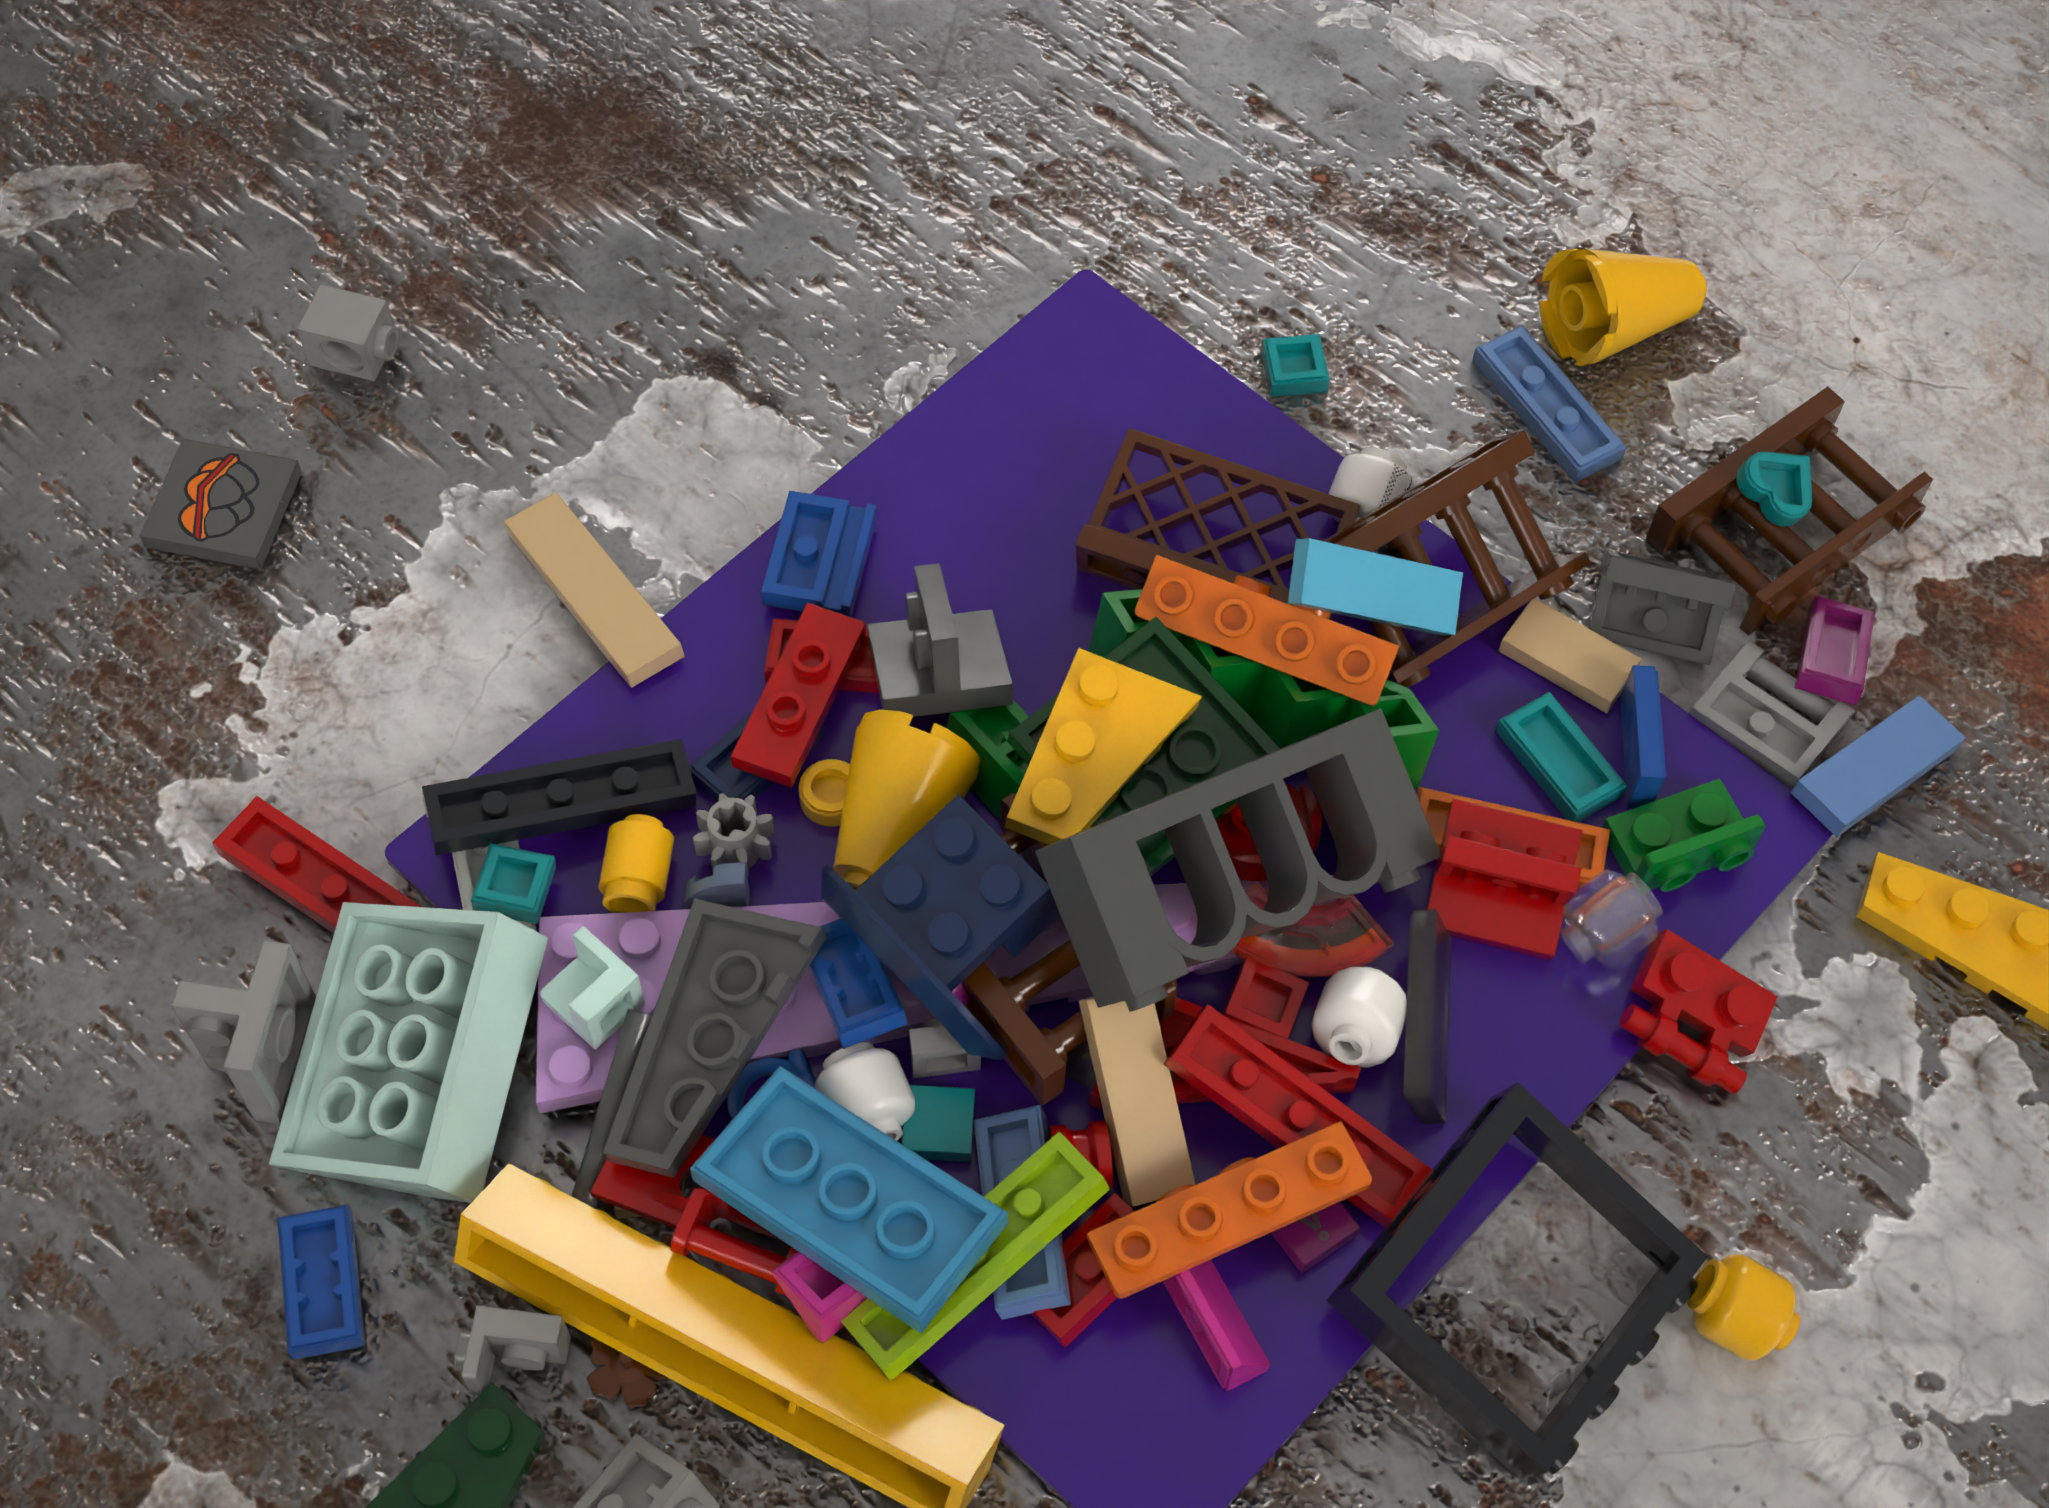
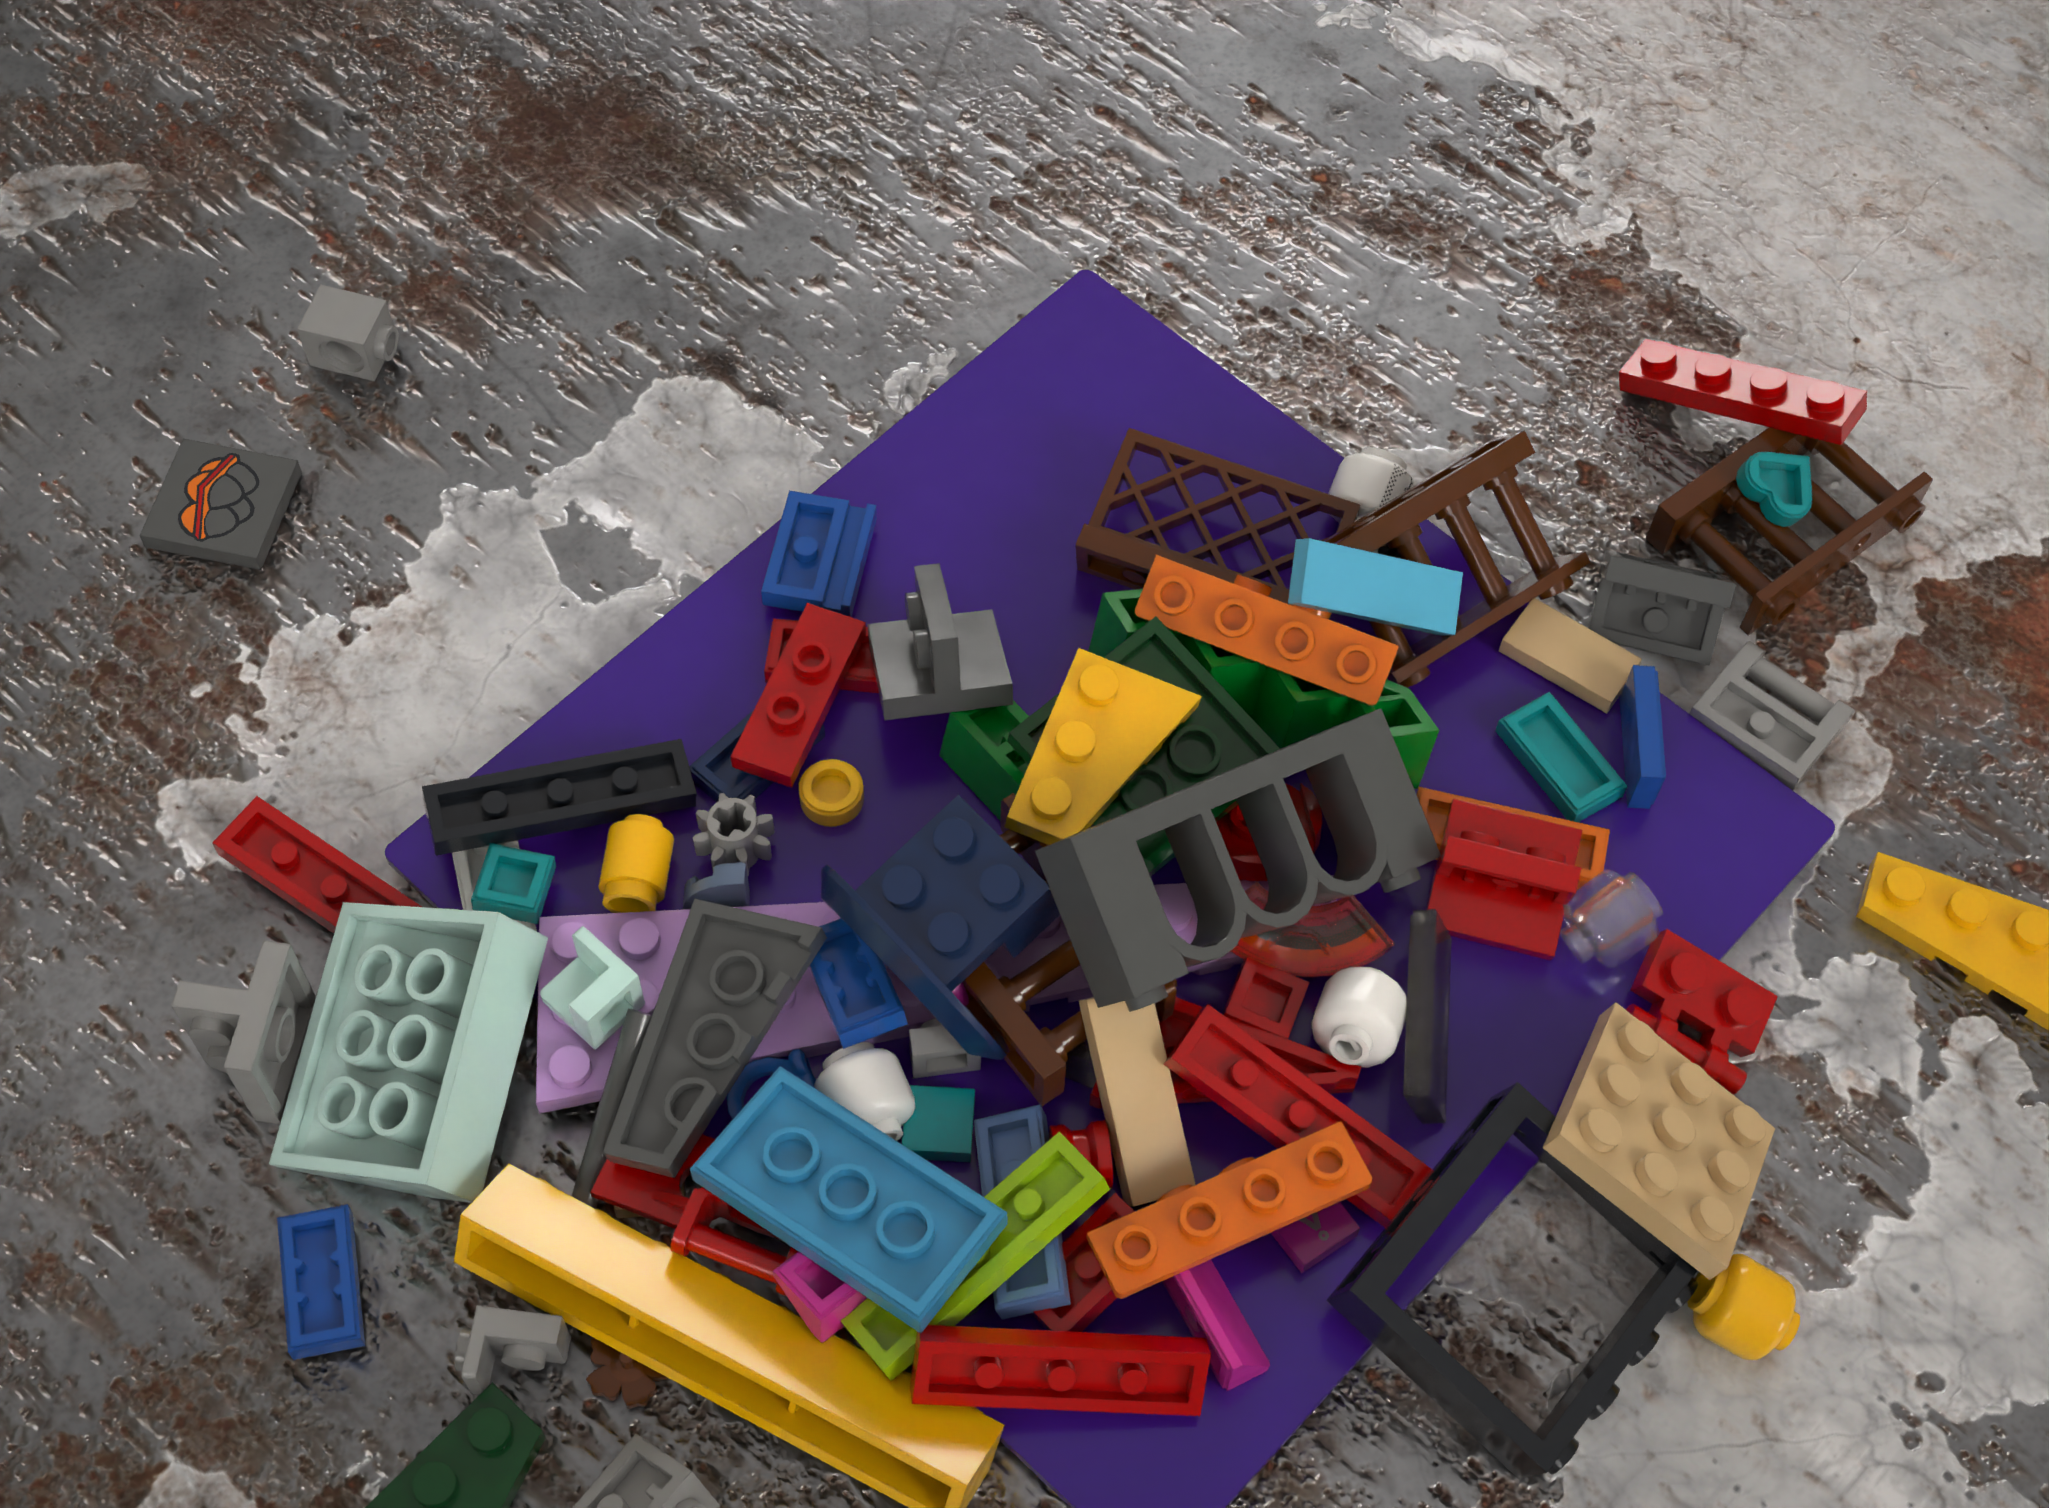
tan tile [504,492,685,688] -> none
yellow cone [833,709,981,890] -> none
teal tile [1261,334,1330,397] -> none
medium blue tile [1472,325,1627,483] -> none
yellow cone [1539,248,1707,366] -> none
green bracket [1602,778,1766,895] -> none
medium blue tile [1790,695,1966,837] -> none
magenta tile [1794,596,1875,706] -> none
none -> red plate [910,1325,1211,1416]
none -> tan plate [1543,1002,1775,1280]
none -> red plate [1619,338,1867,445]

